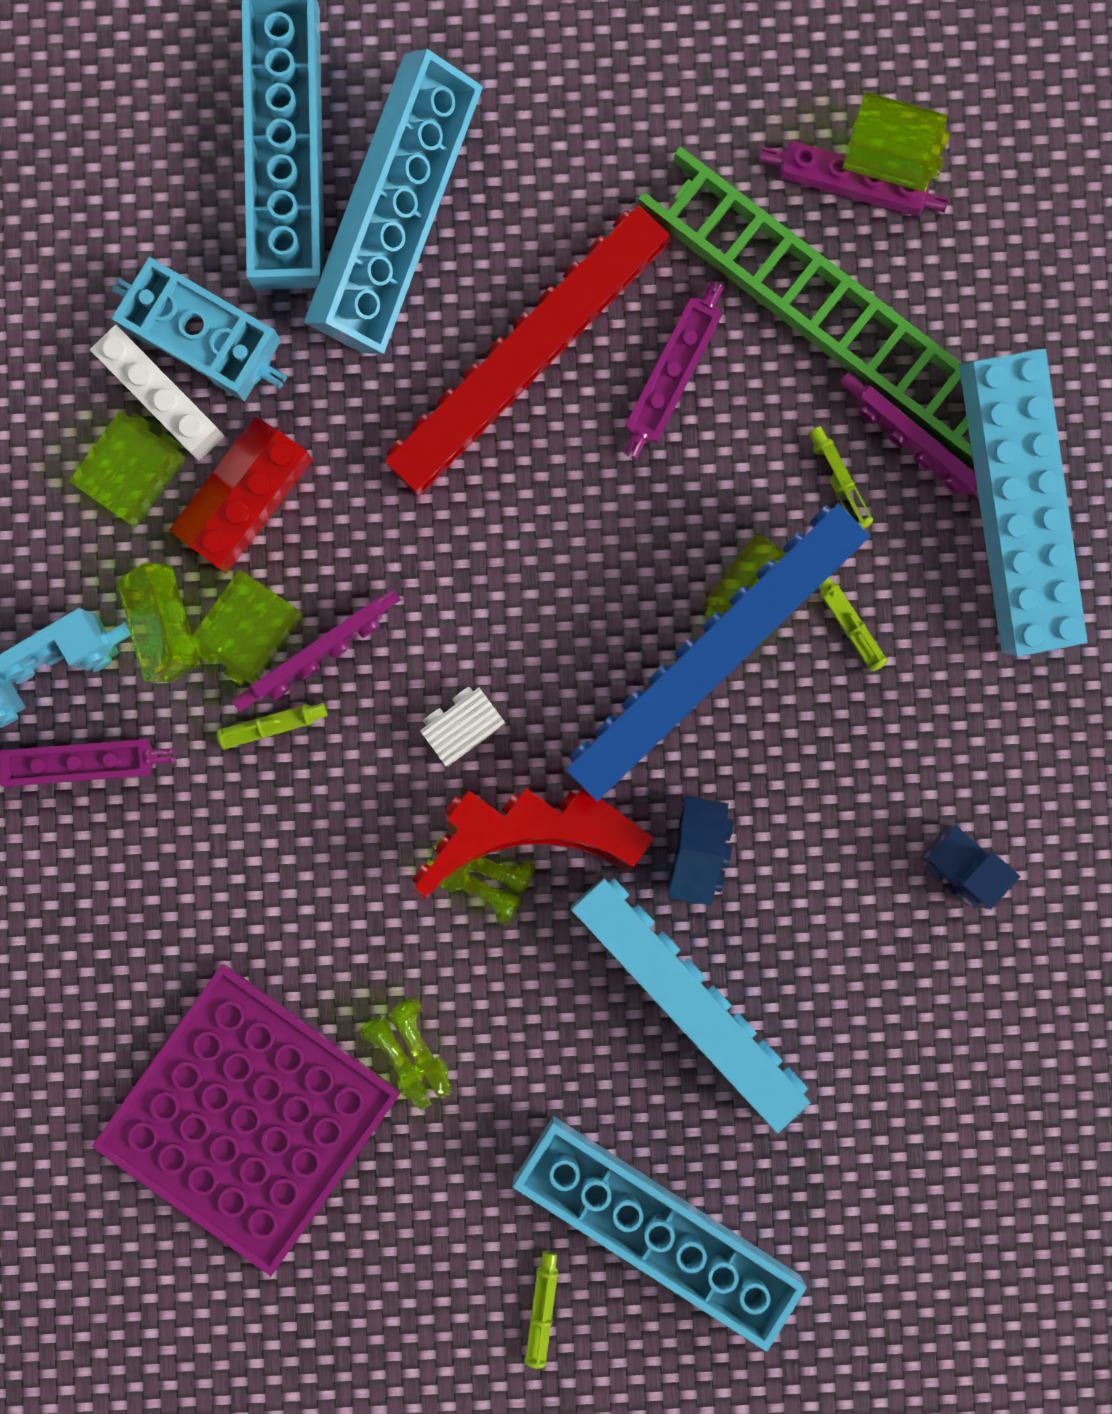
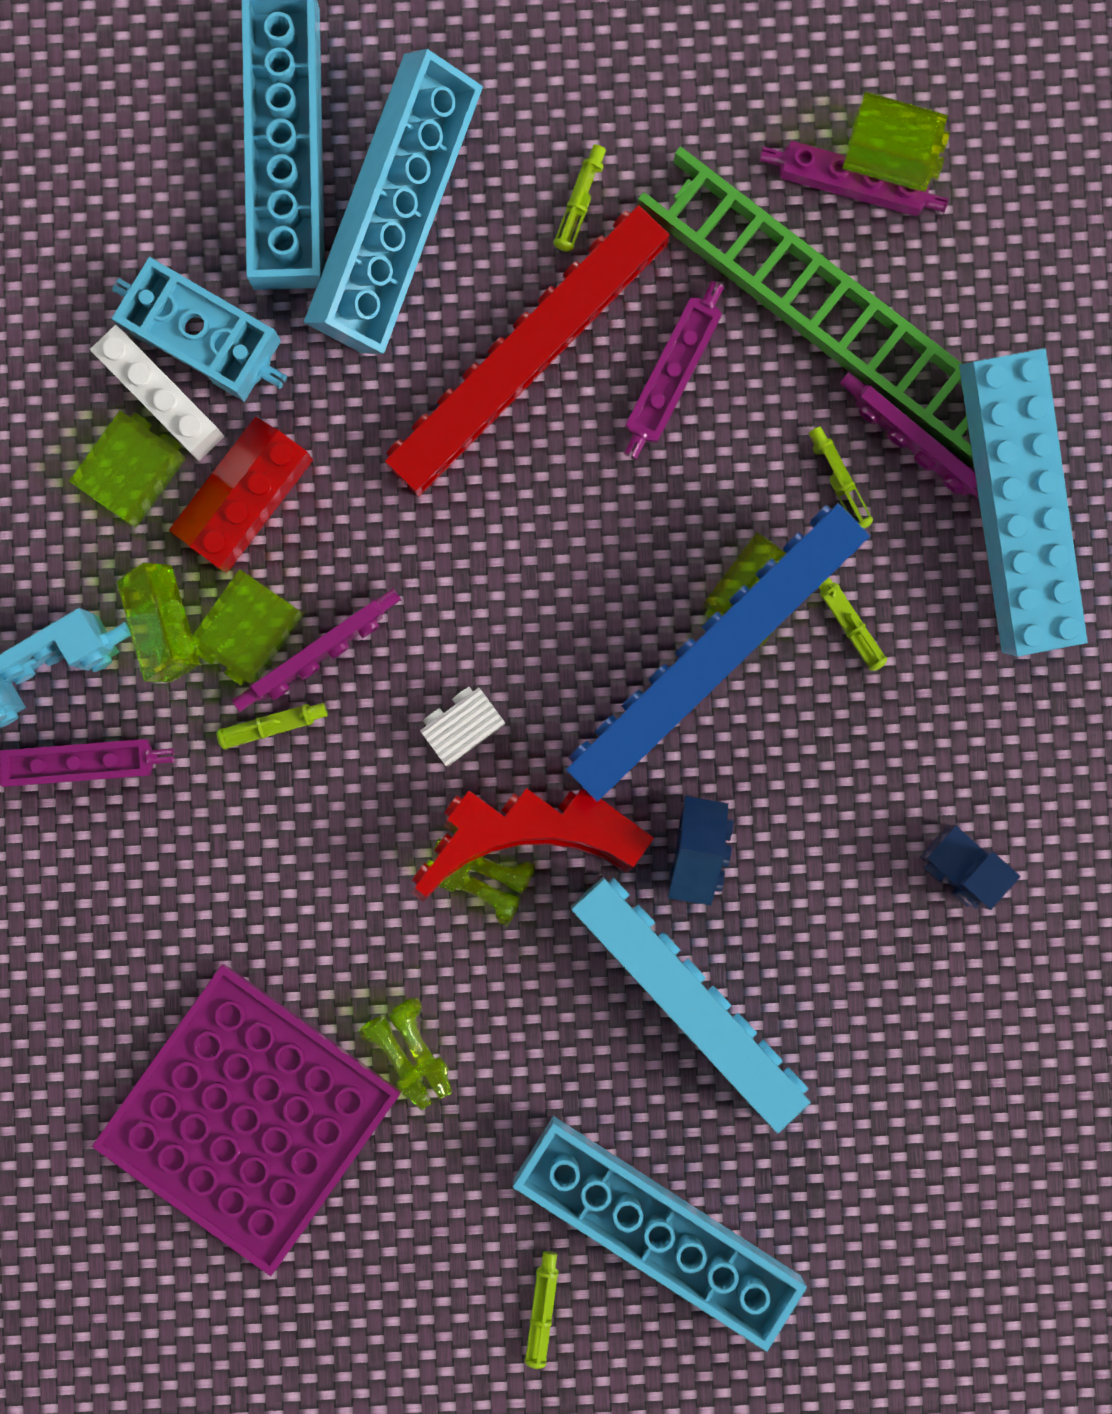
none -> lime piece [553,144,606,252]

